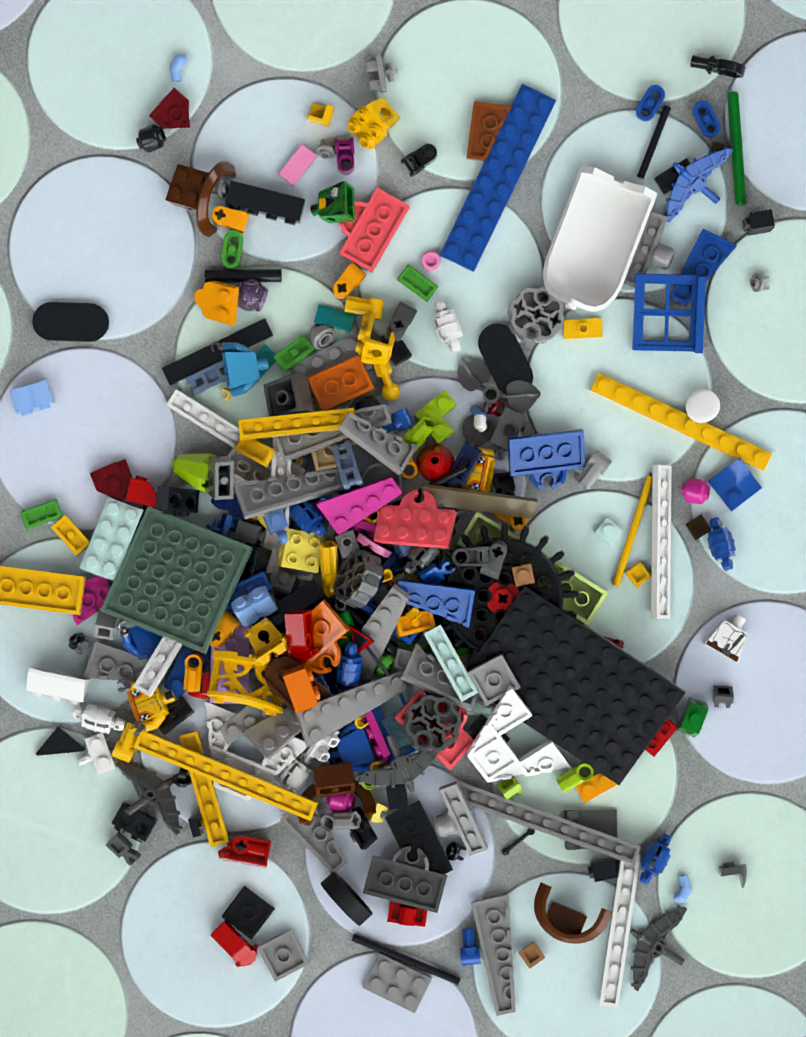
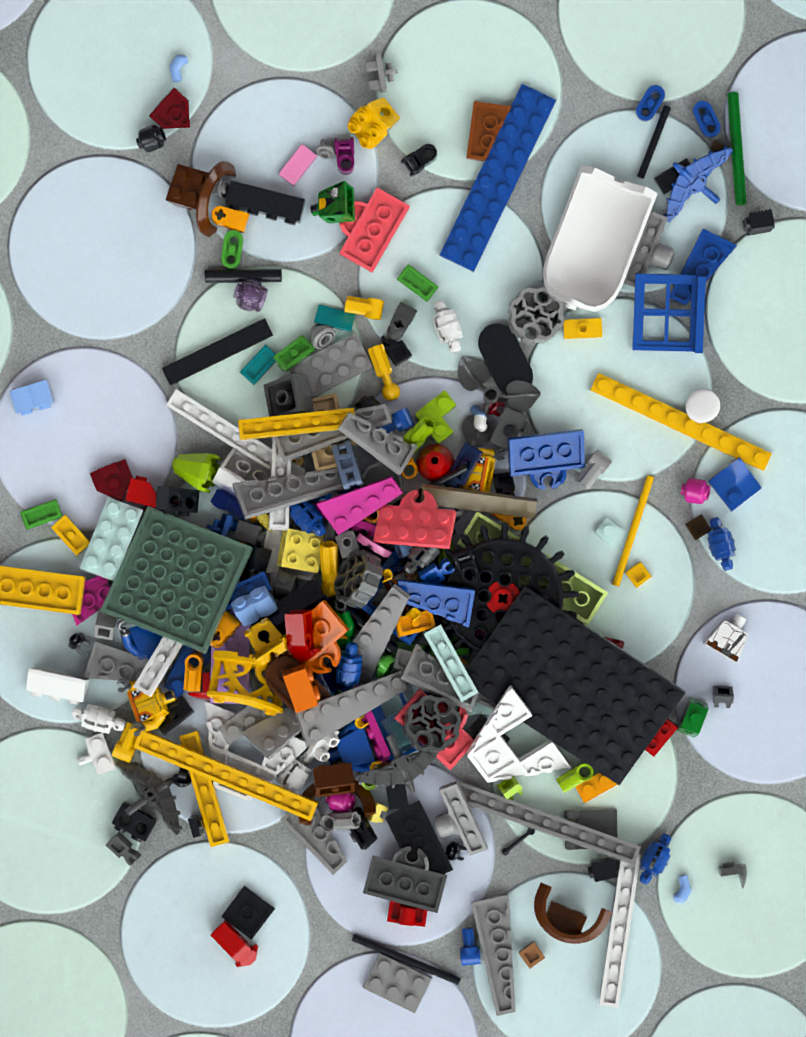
black tile [32,302,110,342] -> none
black tile [36,726,86,756] -> none
sand blue plate [186,360,226,396] -> none
light orange plate [194,281,239,326] -> none
dark grey brick [209,456,234,500] -> none
dark azure torso [211,341,268,401] -> none
red piece [218,836,271,868] -> none
yellow tile [234,439,276,468] -> none
light grey plate [257,929,309,982] -> none
medium blue plate [263,509,289,545] -> none
yellow panel [307,103,335,128] -> none
orange tile [308,355,375,411] -> none
black tyre [320,871,373,926] -> none
light orange piece [333,262,367,299] -> none
black piece [349,624,390,677] -> none
yellow piece [355,312,395,365] -> none
bright pink tile [421,251,441,271] -> none
dark grey piece [452,547,490,567] -> none
light grey plate [467,653,520,706] -> none
dark grey piece [479,540,507,580] -> none
medium nougat plate [512,563,535,587] -> none
dark grey bar [630,905,687,991] -> none
white plate [651,465,672,619] -> none
black pin [690,55,746,78] -> none
light grey plate [750,273,770,292] -> none

